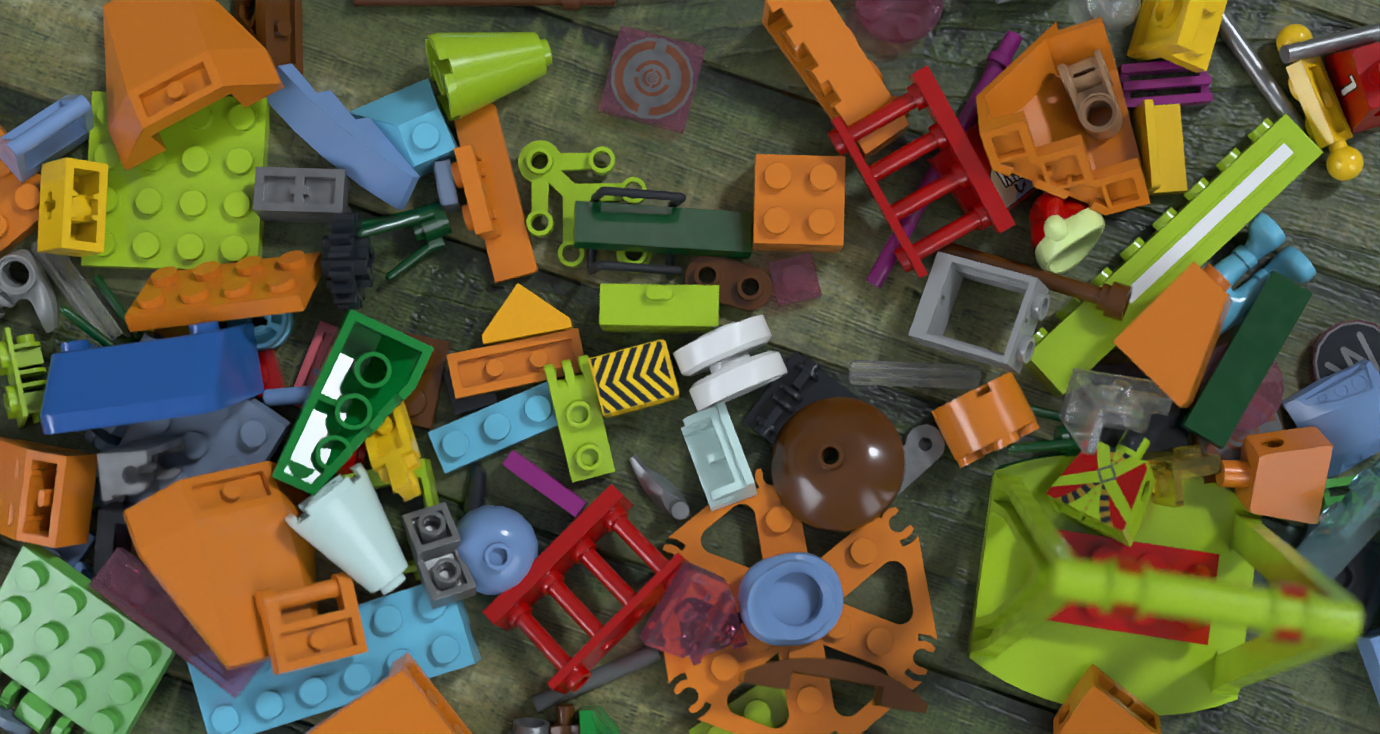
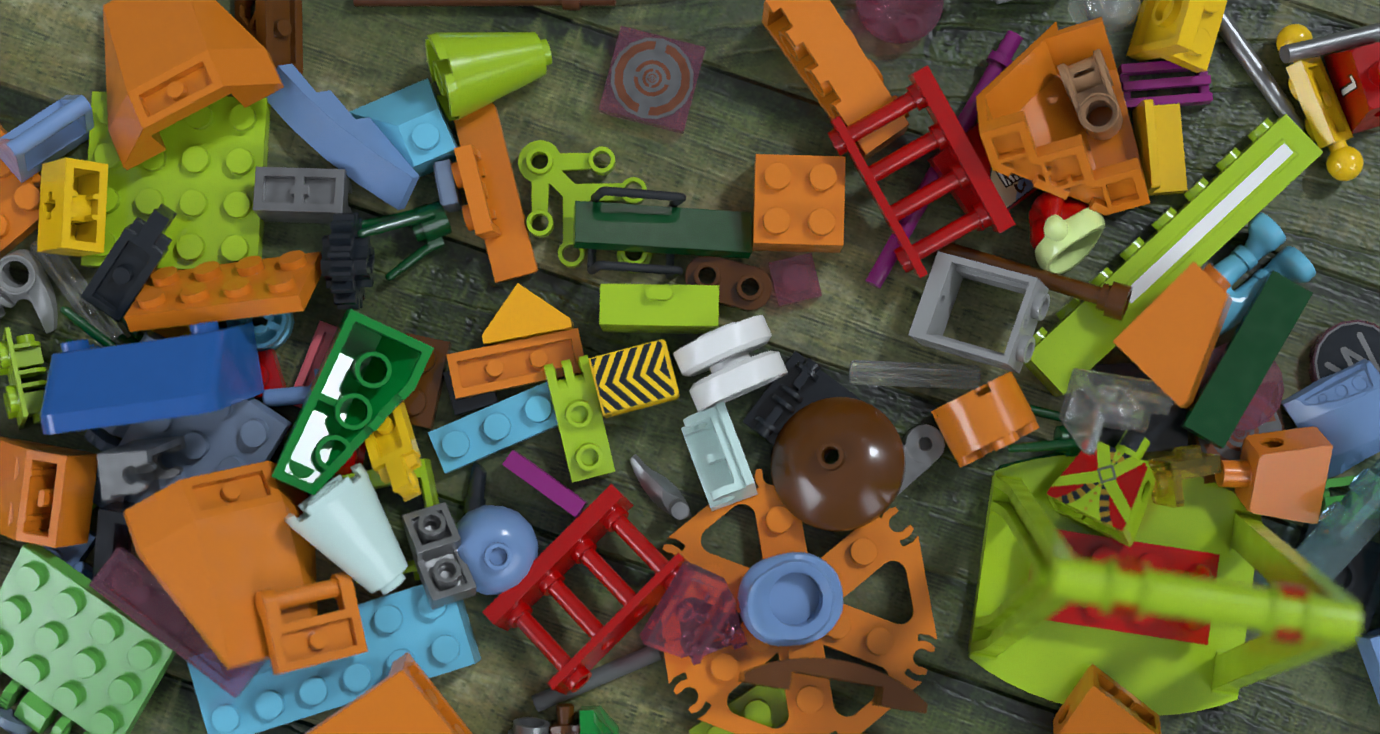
none -> black hinge [80,203,177,322]

